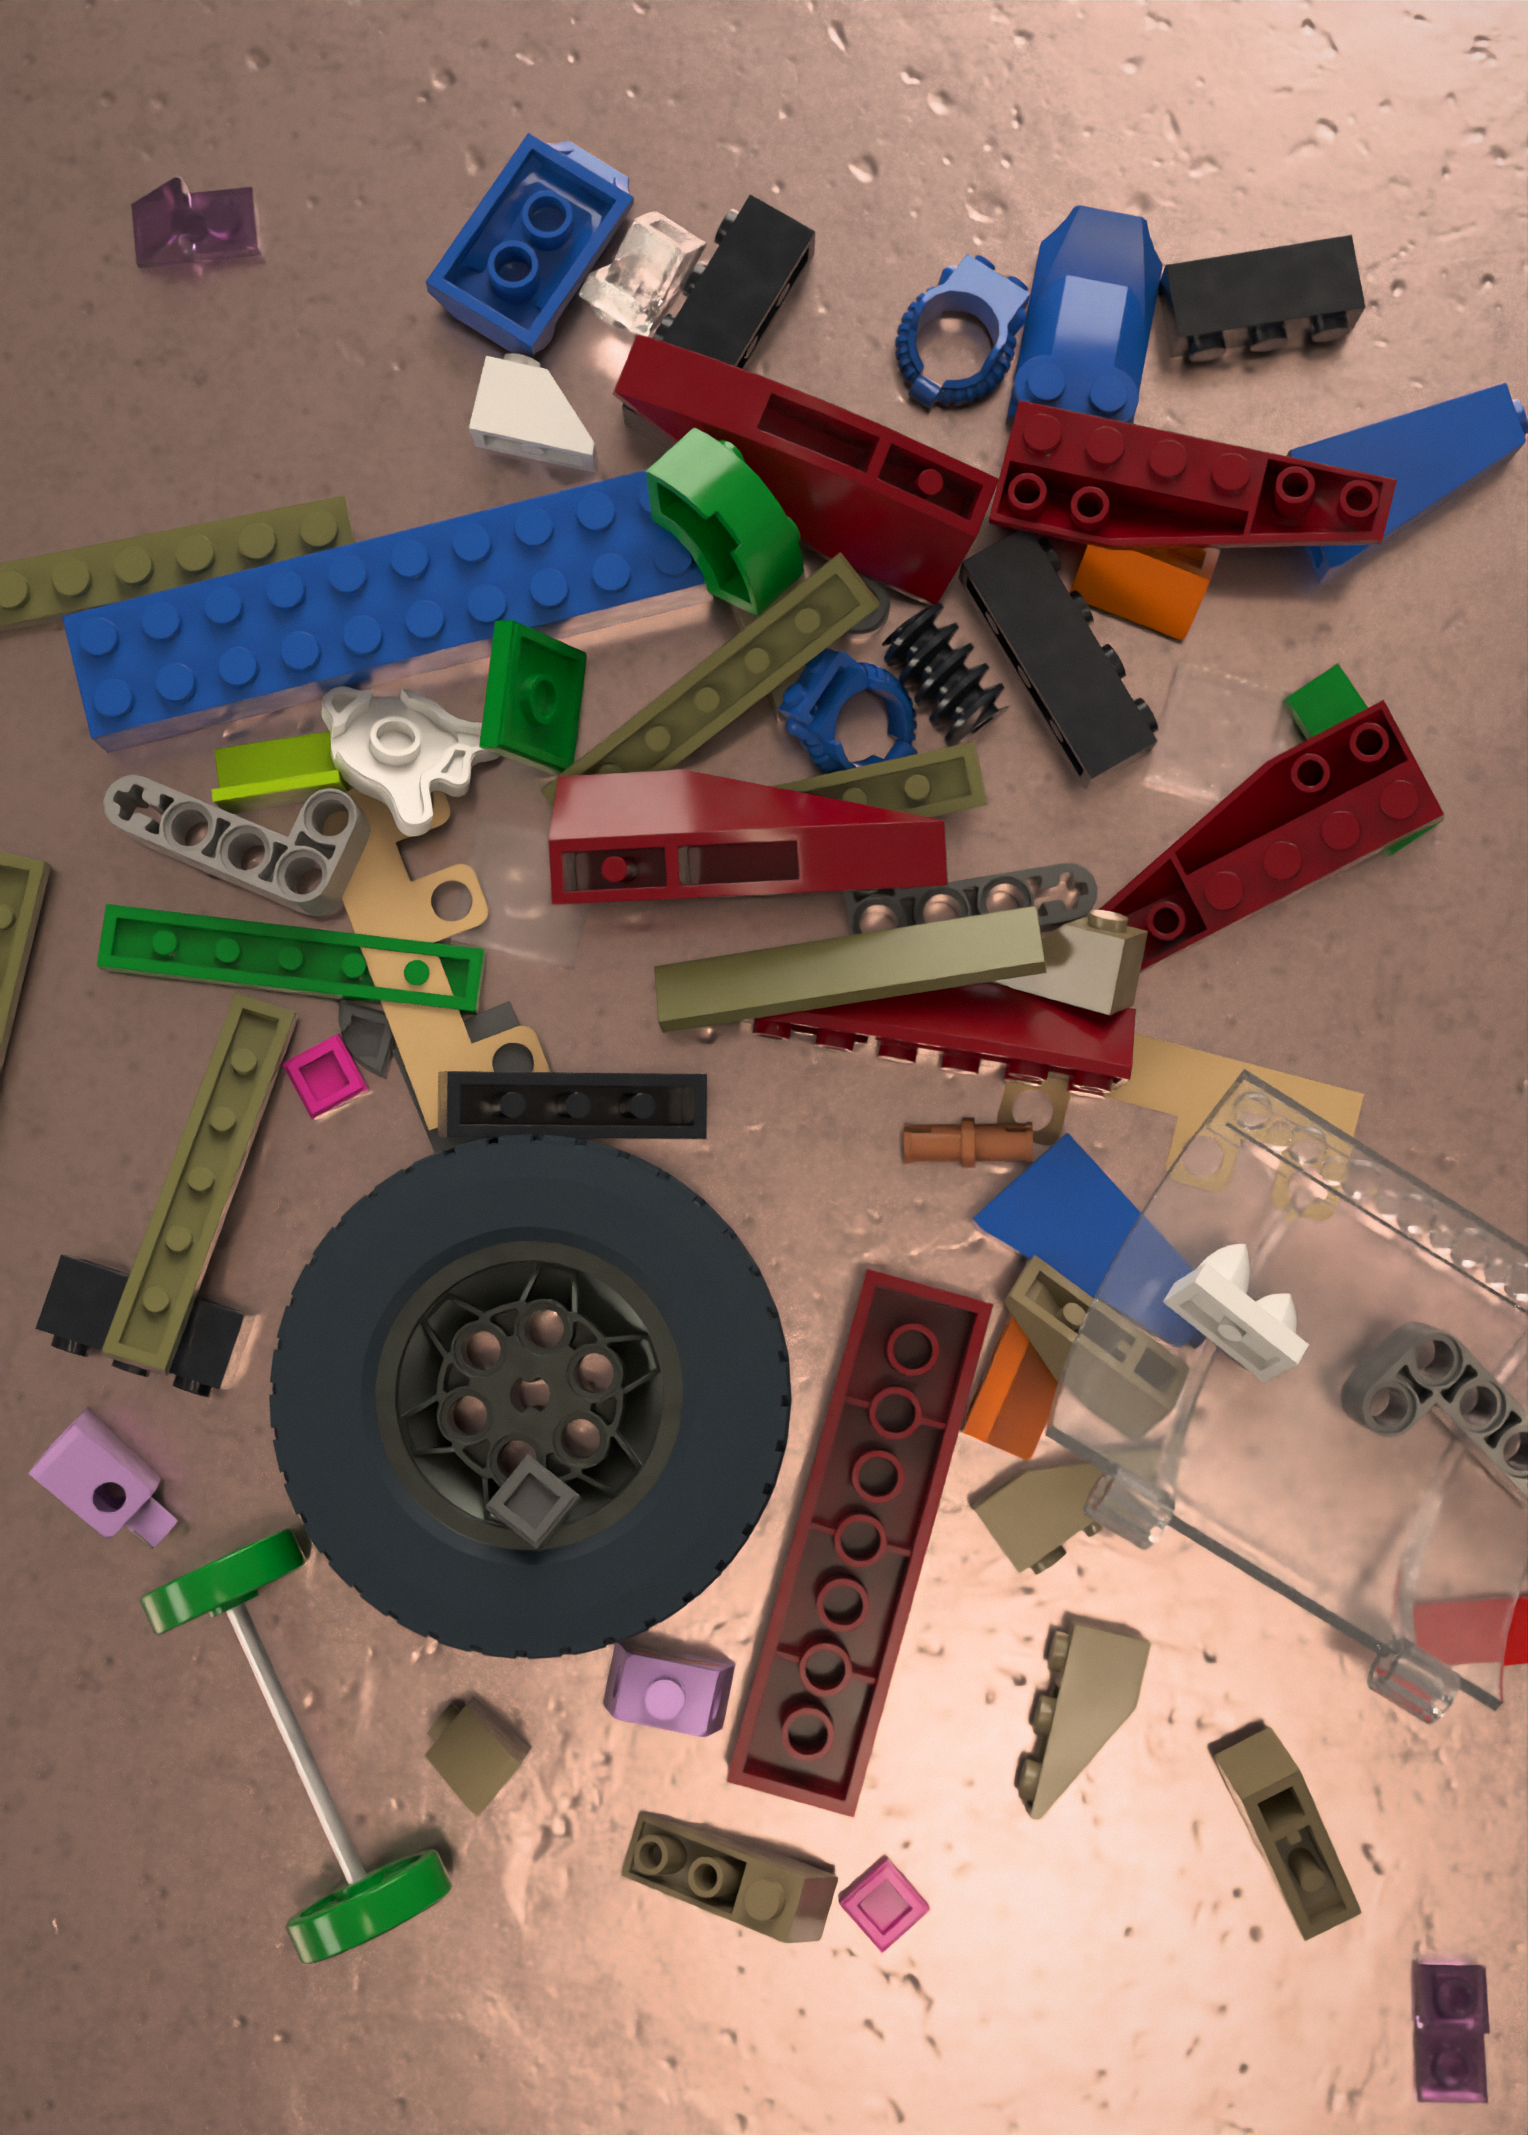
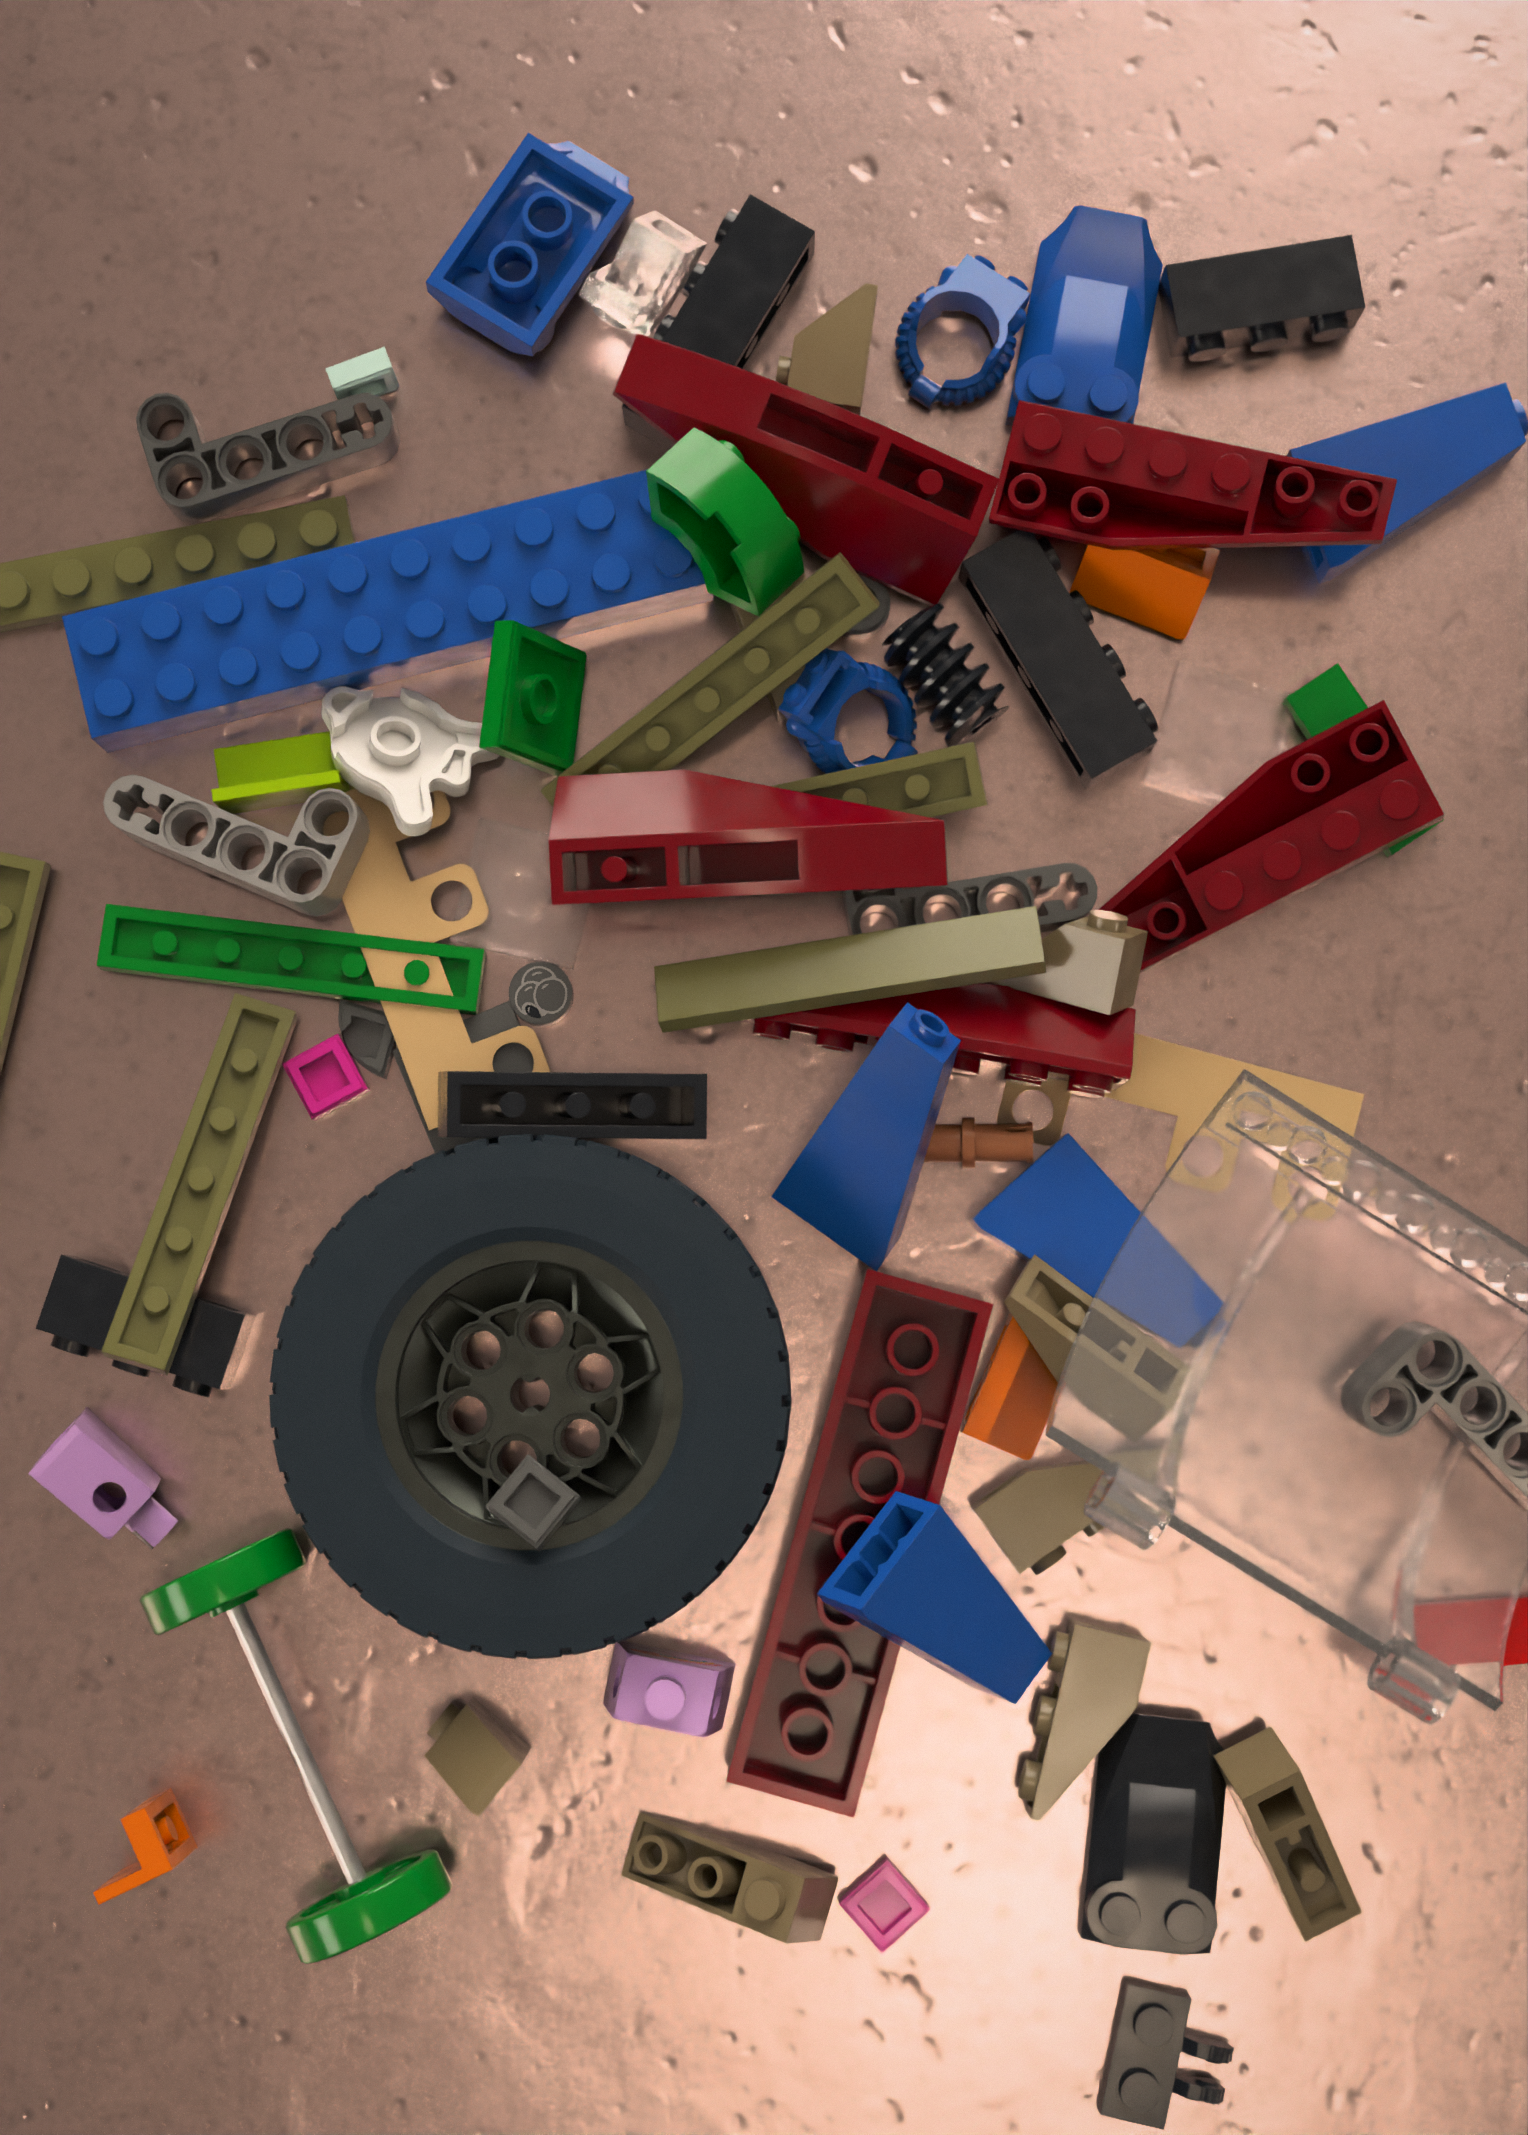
clear purple slope [131,177,262,268] -> none
white slope [469,353,598,473] -> none
white tile [1163,1243,1309,1383] -> none
clear purple slope [1415,1964,1490,2103] -> none
none -> orange panel [93,1788,198,1905]
none -> dark grey beam [136,393,400,524]
none -> light aqua tile [325,347,400,400]
none -> dark grey tile [509,962,574,1027]
none -> blue slope [771,1002,961,1271]
none -> dark tan slope [776,283,878,415]
none -> blue slope [817,1491,1052,1705]
none -> black slope [1078,1713,1226,1955]
none -> black hinge [1097,1979,1234,2130]

